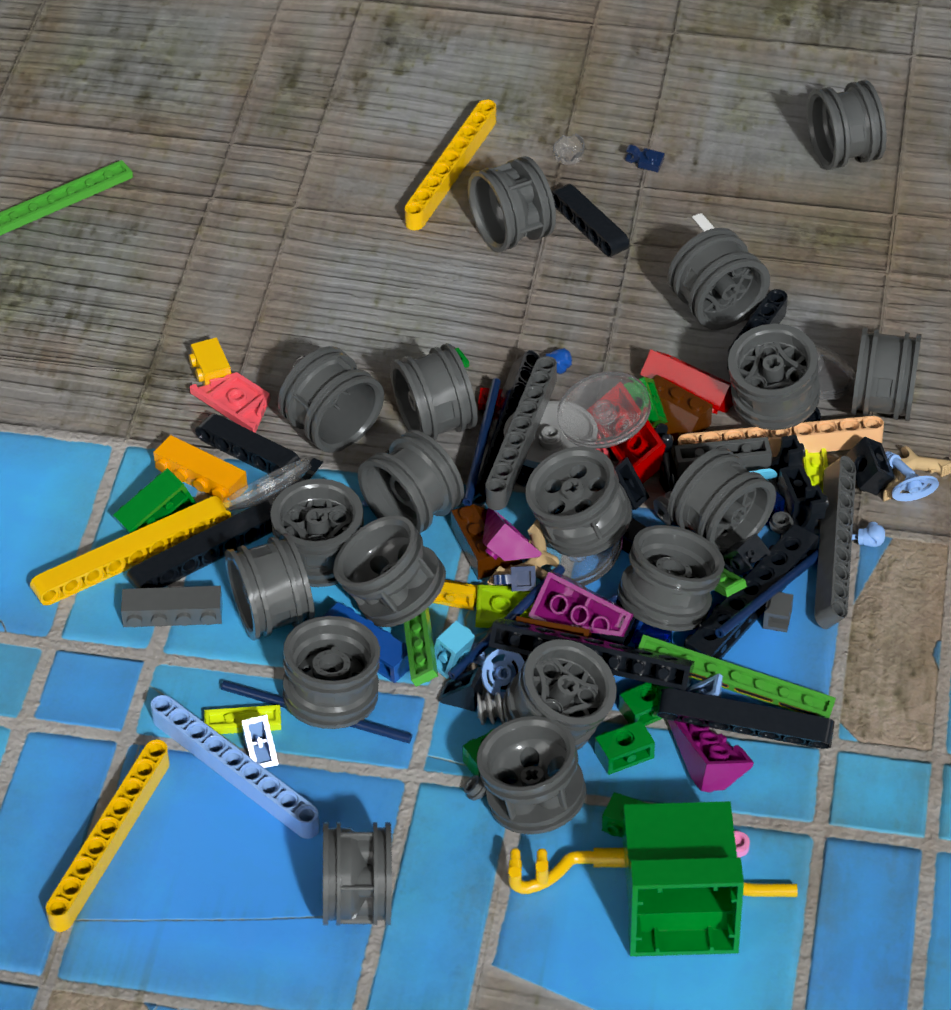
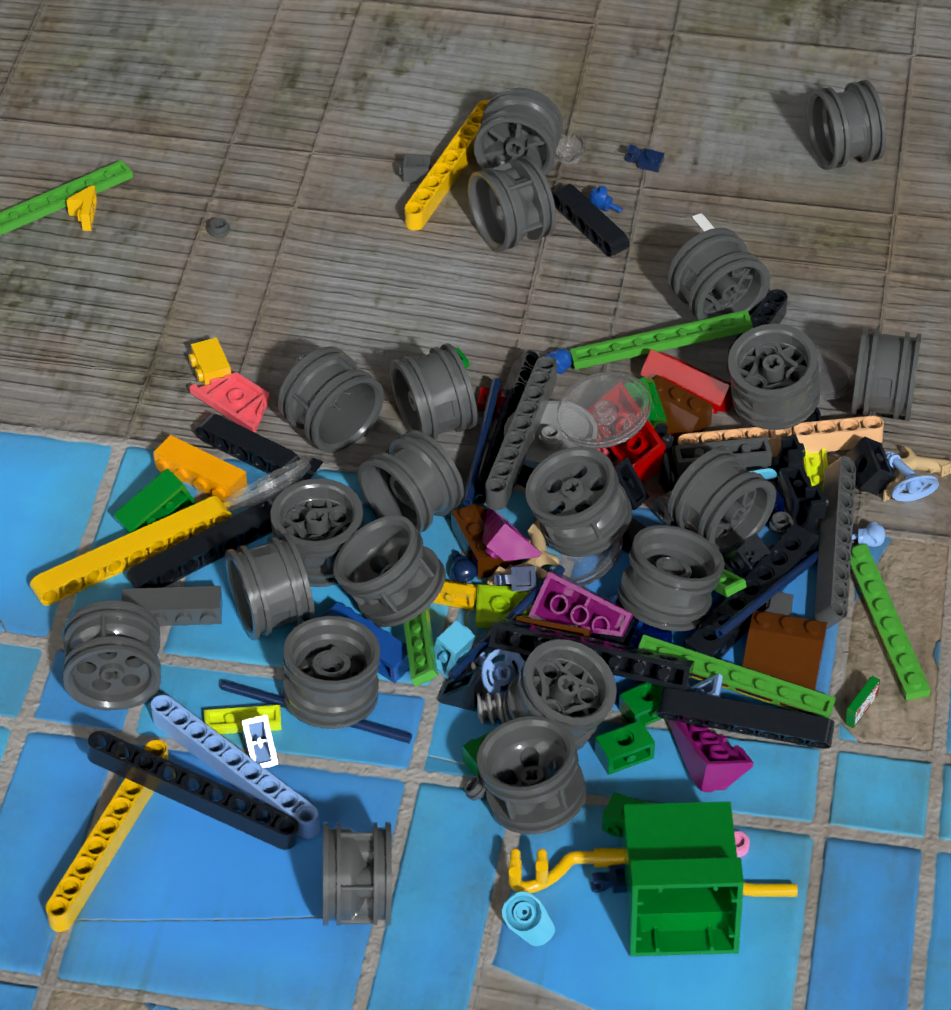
none -> dark grey wheel [63,600,161,711]
none -> yellow slope [67,186,97,231]
none -> black beam [87,731,299,850]
none -> dark grey plate [208,218,230,238]
none -> dark grey window [399,154,431,183]
none -> dark blue piece [449,550,477,583]
none -> dark grey wheel [474,87,563,176]
none -> medium azure cap [502,891,555,946]
none -> bright green plate [570,310,753,370]
none -> blue piece [588,186,623,213]
none -> dark blue plate [591,864,627,893]
none -> reddish brown slope [742,610,828,691]
none -> green tile [845,676,880,728]
none -> bright green plate [850,544,931,700]

